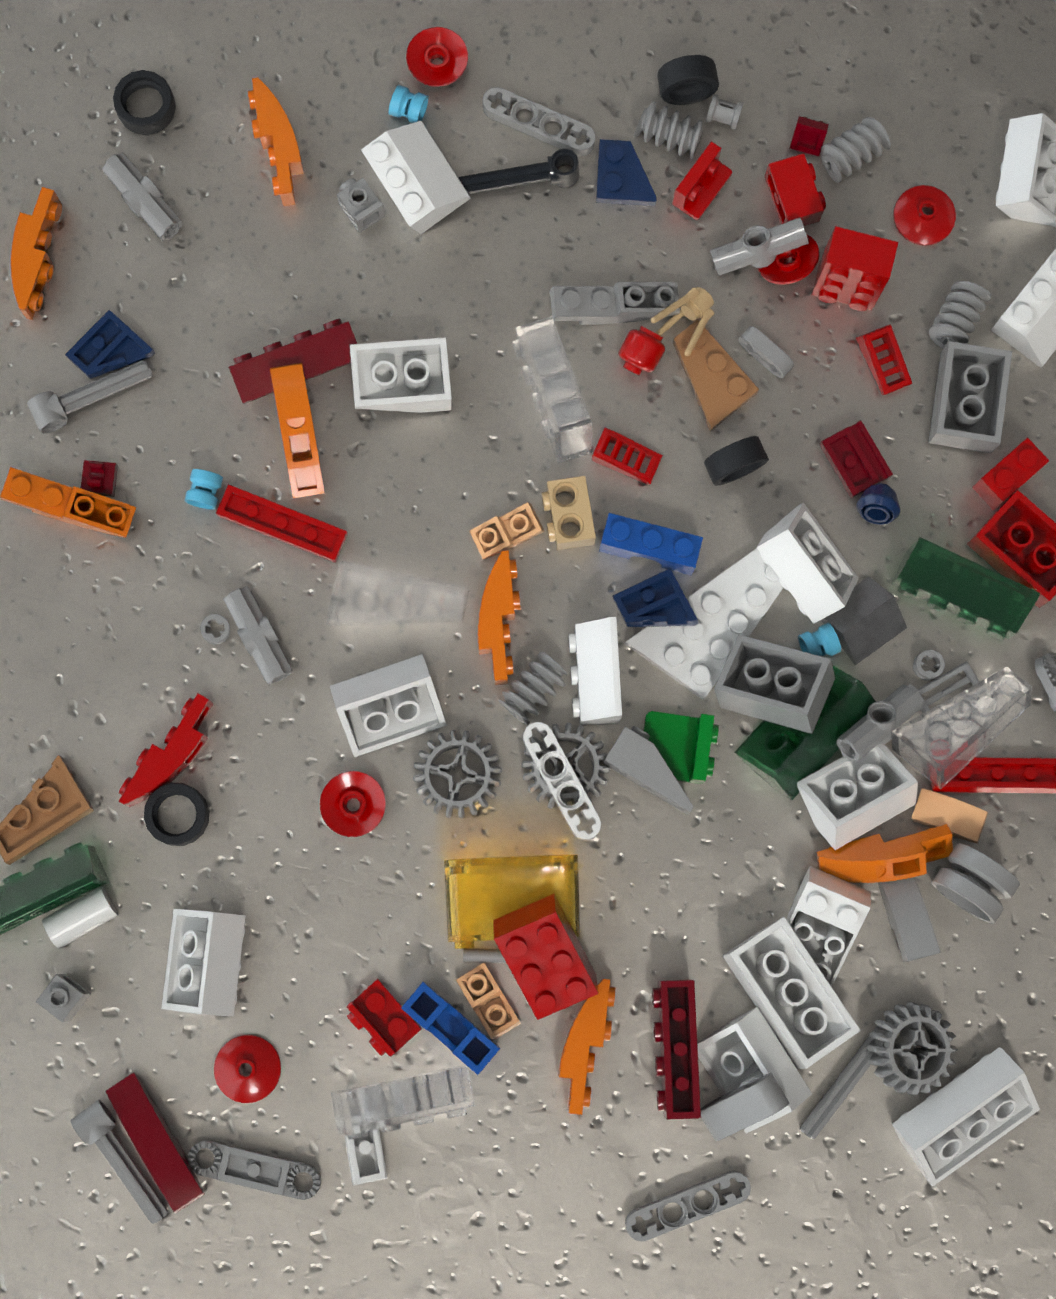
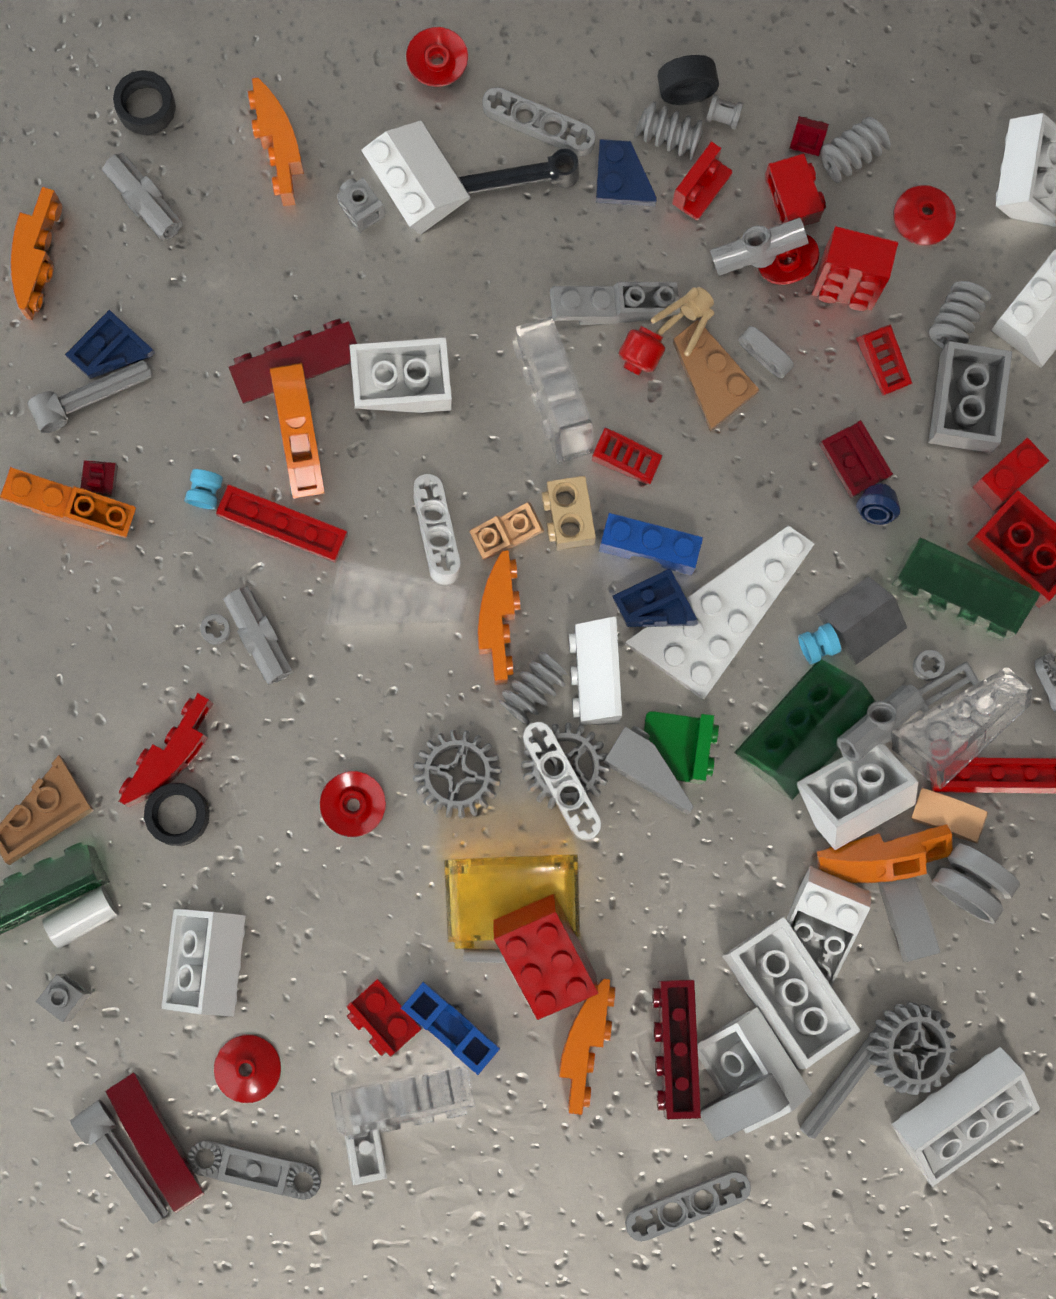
white slope [330,654,447,757] -> none
medium azure wheel [388,85,429,123] -> none
light nougat slope [456,963,521,1041] -> none
black tyre [704,436,769,486] -> none
light grey brick [714,634,835,734] -> none
white slope [757,502,859,624] -> none
none -> white beam [413,474,460,585]

